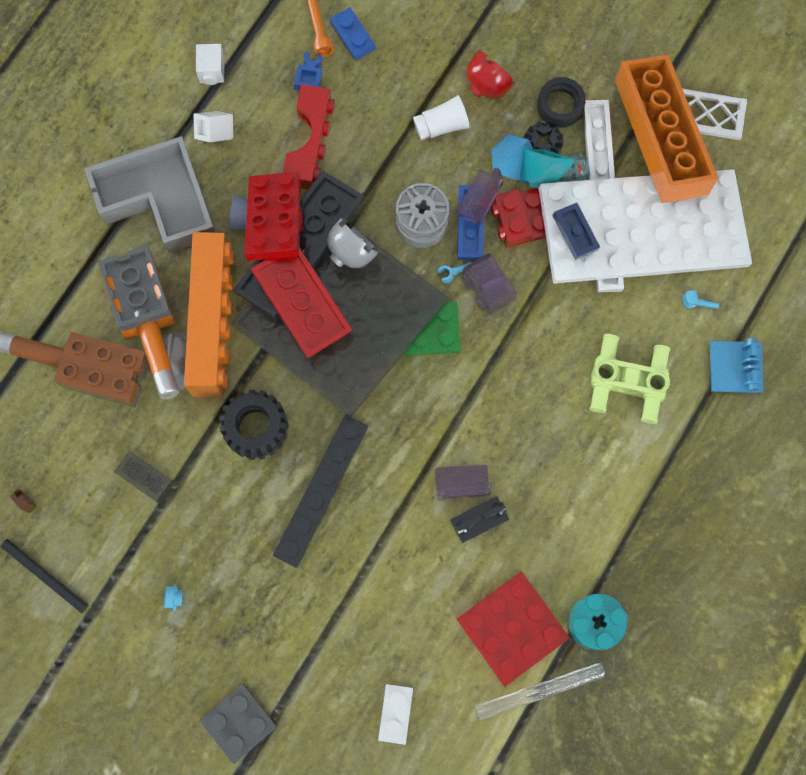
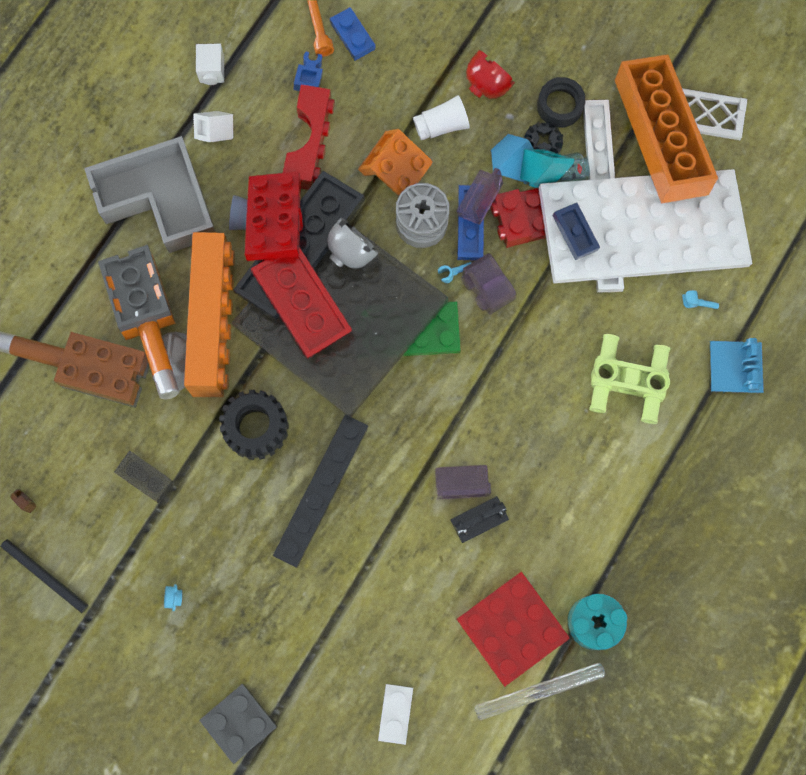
none -> orange bracket [358,129,433,196]

